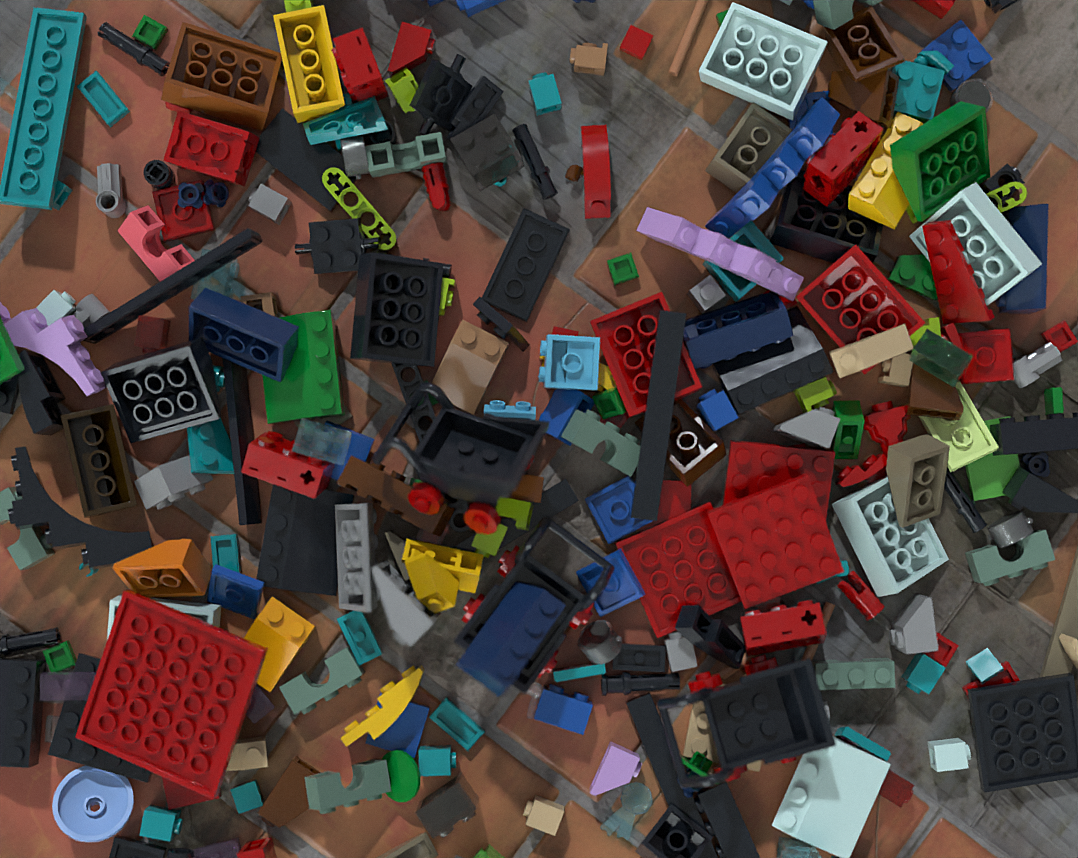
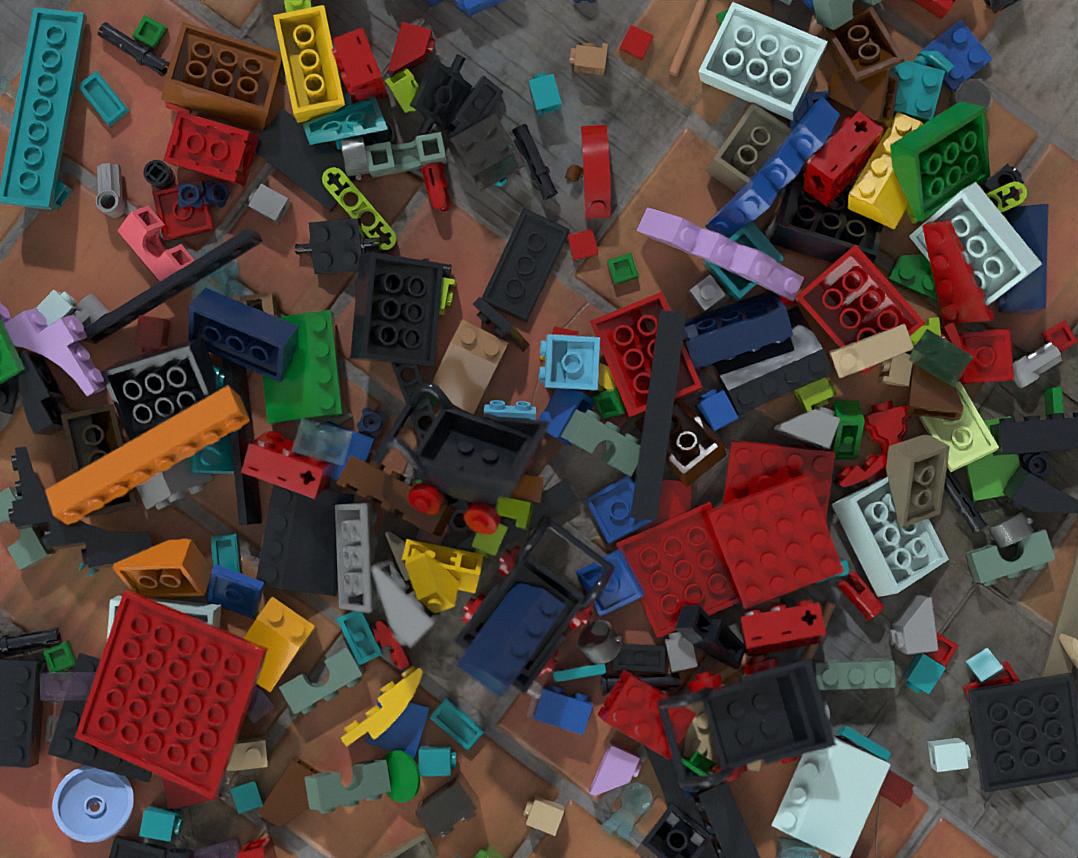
none -> orange brick [45,386,250,525]
none -> dark blue plate [357,407,386,437]
none -> red slope [373,619,412,669]
none -> red tile [567,229,598,261]
none -> red piece [597,670,696,760]

